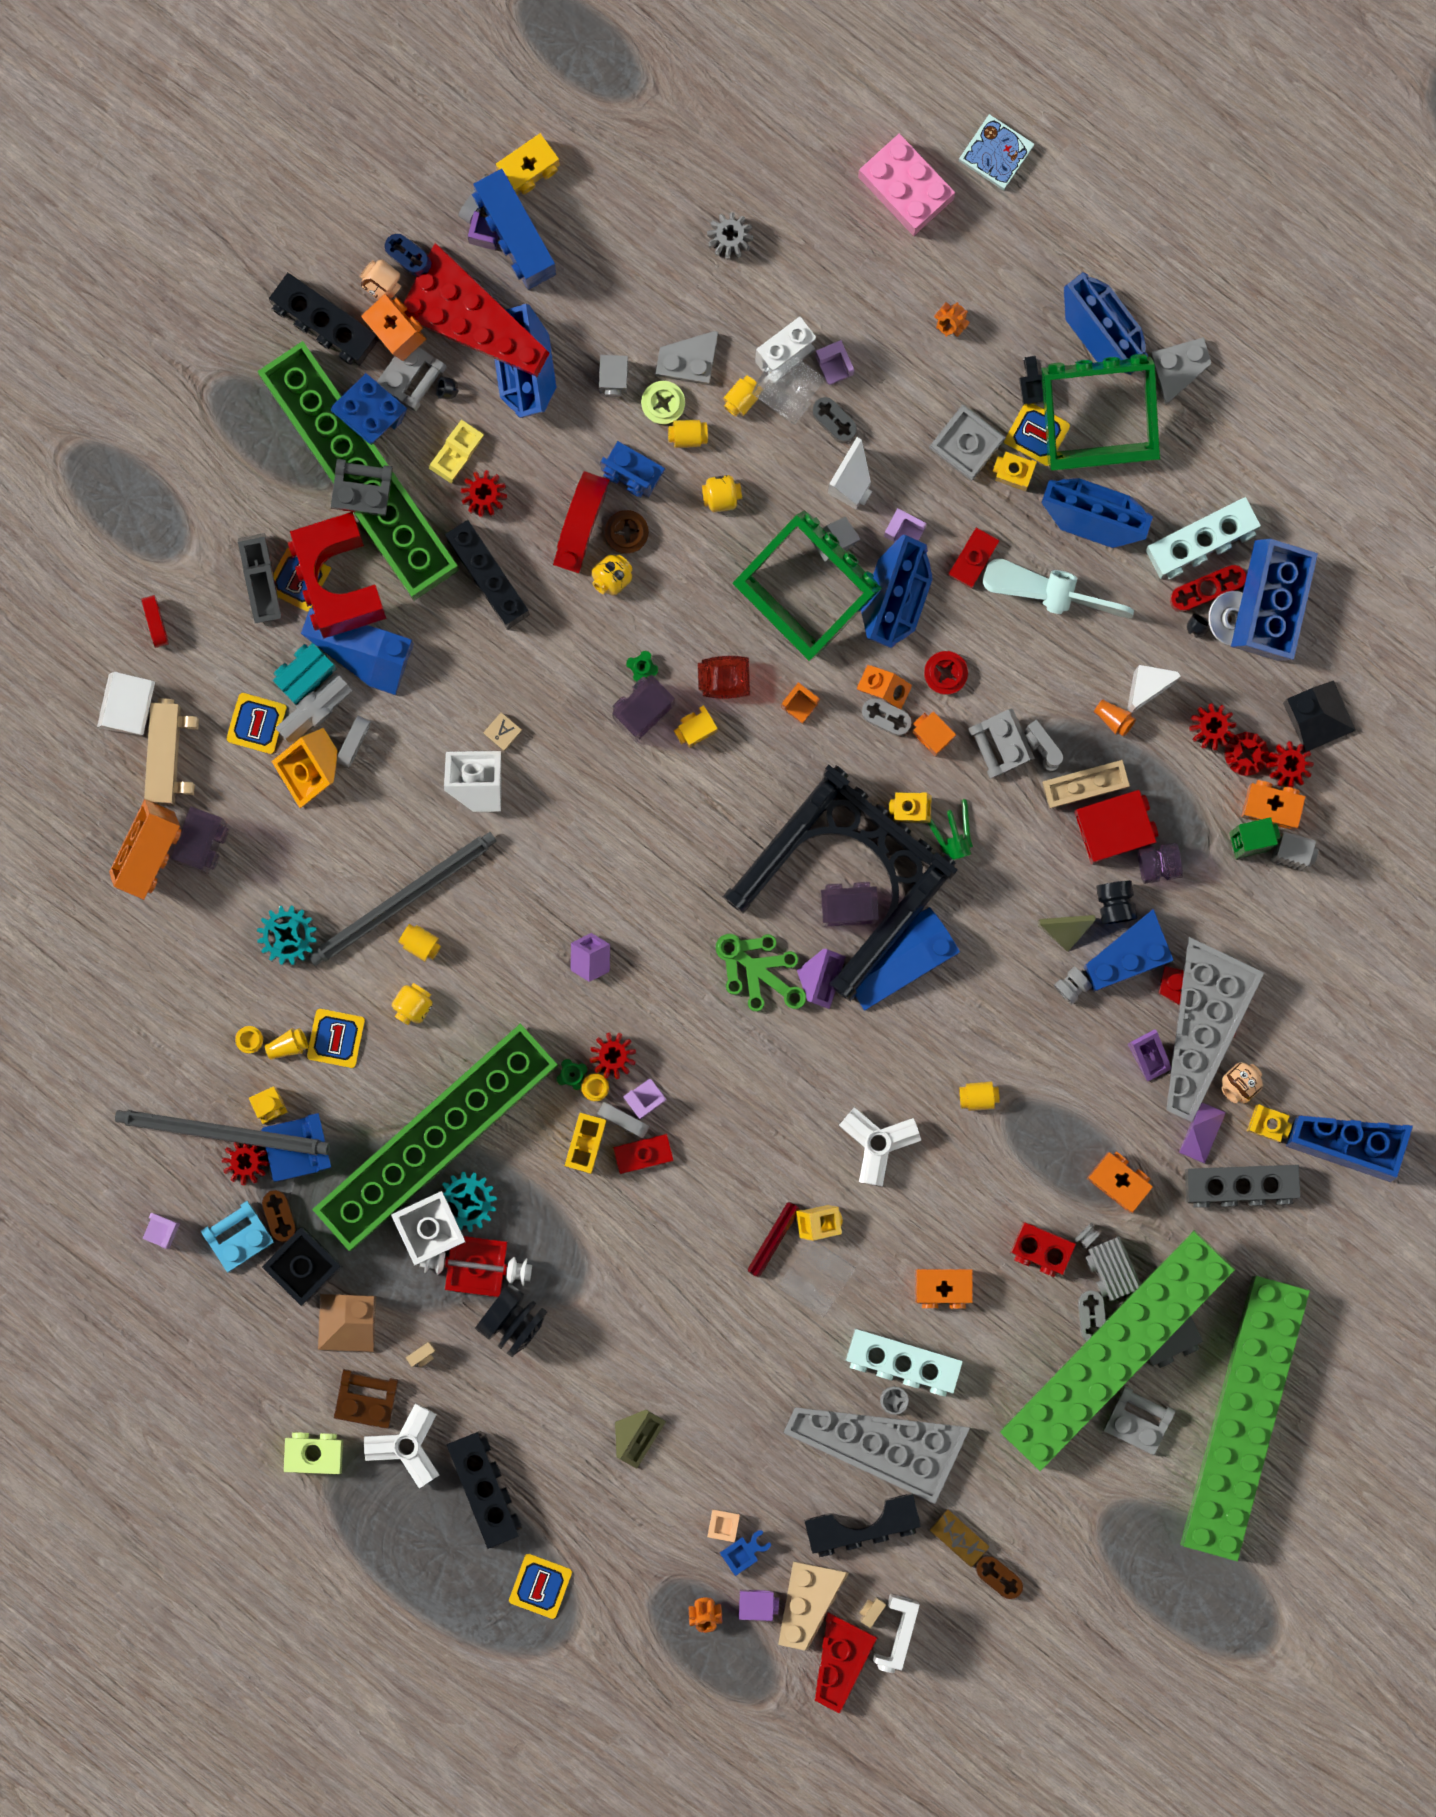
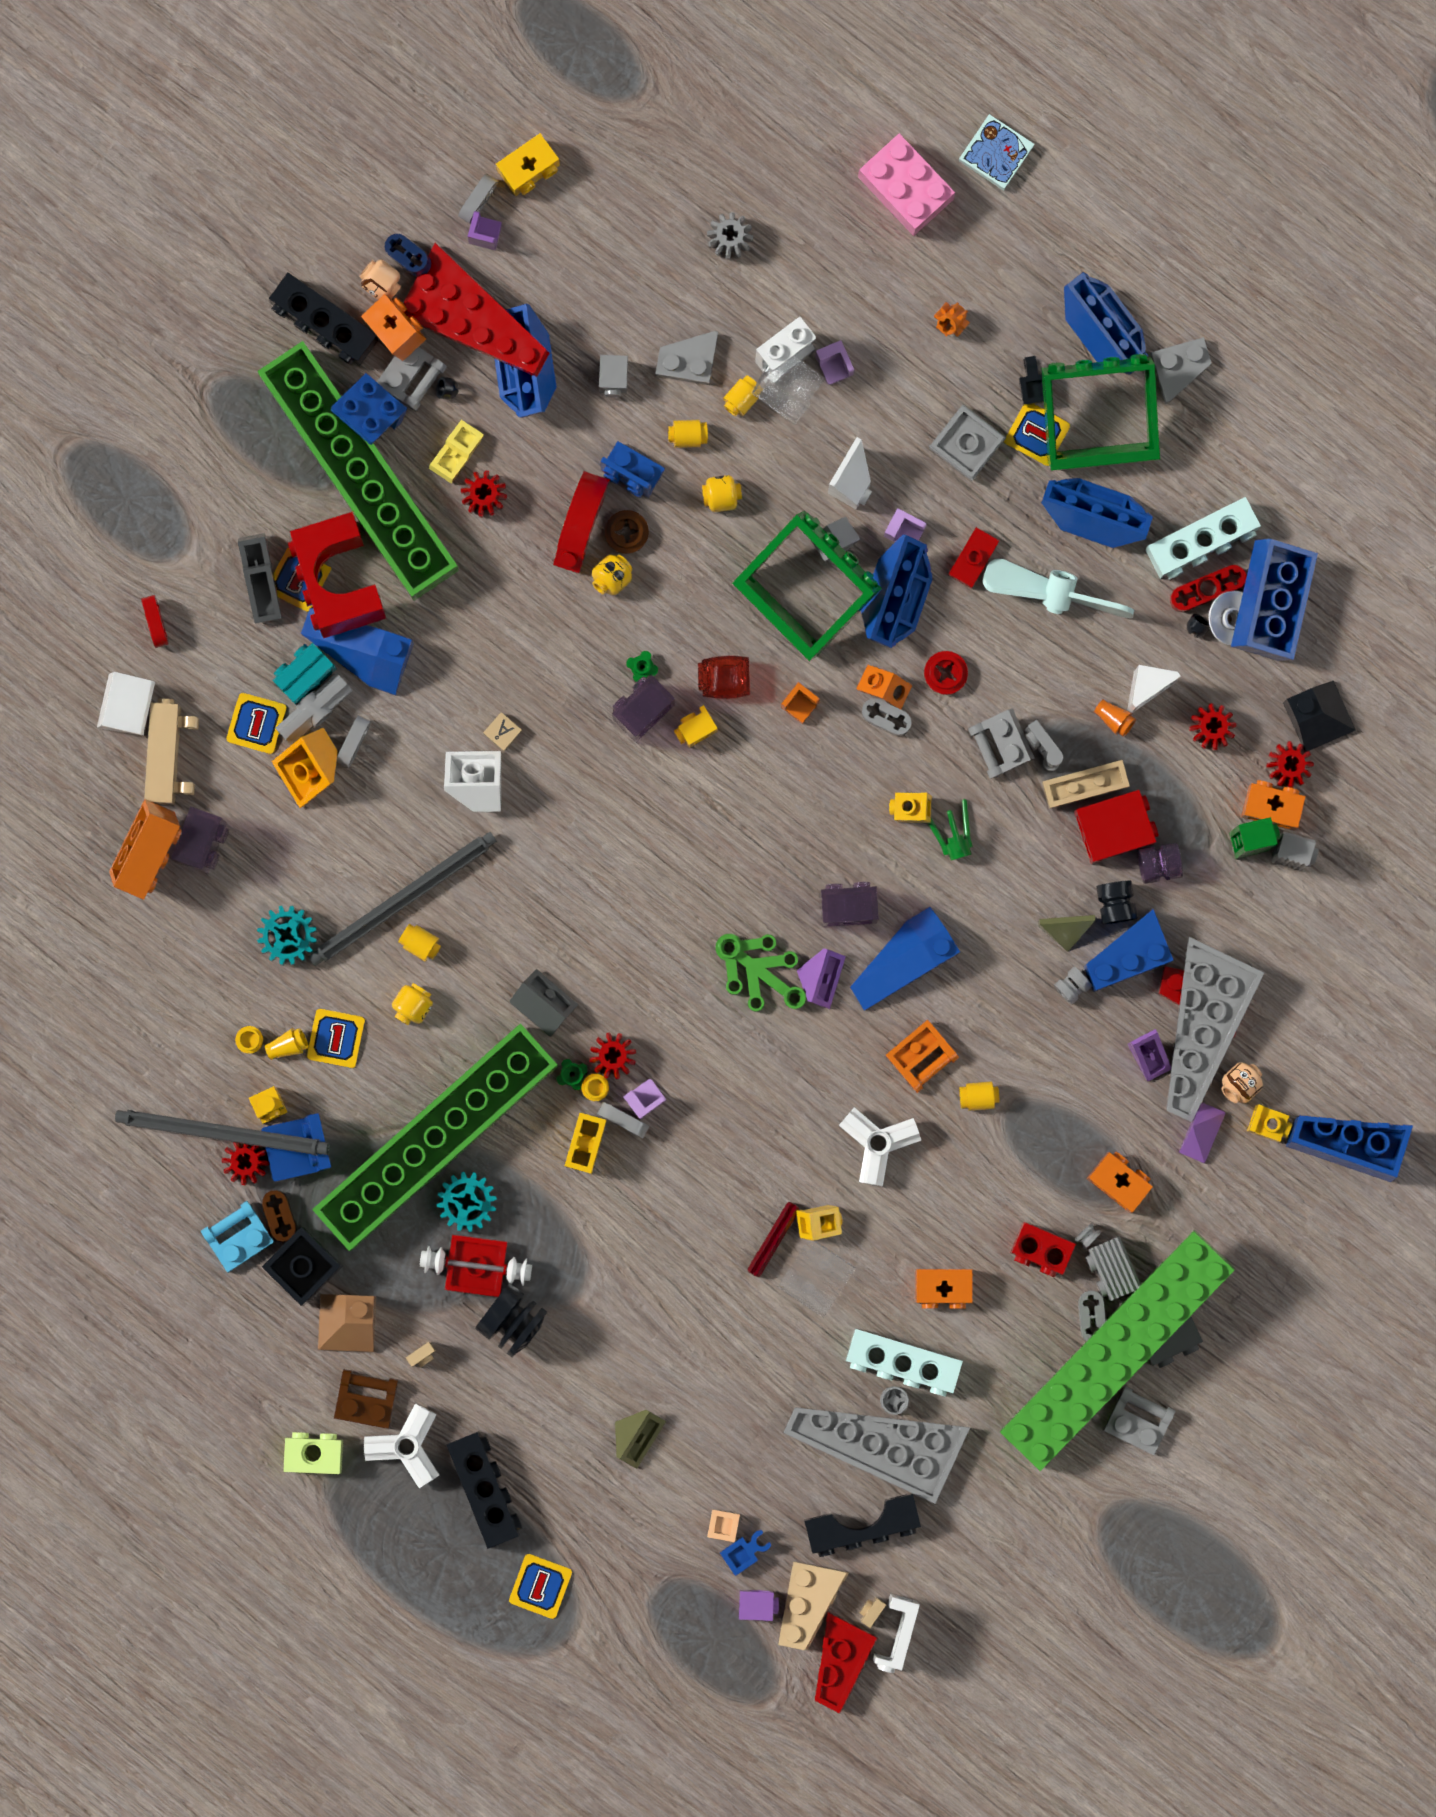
lavender panel [142,1213,180,1249] -> none
dark grey plate [331,459,393,516] -> none
white slope [391,1191,465,1265] -> none
black brick [445,520,530,630] -> none
blue wedge [471,168,556,290] -> none
medium lavender panel [571,933,610,982] -> none
red plate [613,1134,674,1174] -> none
yellowish green gear [641,381,685,425] -> none
orange gear [688,1597,722,1633] -> none
black arch [722,764,958,1002] -> none
dark grey beam [812,397,856,443] -> none
orange brick [912,711,956,756] -> none
pearl gold tile [929,1509,989,1568] -> none
reddish brown beam [975,1556,1023,1599] -> none
yellow brick [993,451,1037,492] -> none
bright green brick [1180,1276,1310,1562] -> none
dark grey brick [1185,1165,1300,1208] -> none
red gear [1225,731,1269,776] -> none
none -> dark grey panel [510,969,578,1037]
none -> orange plate [885,1020,959,1093]

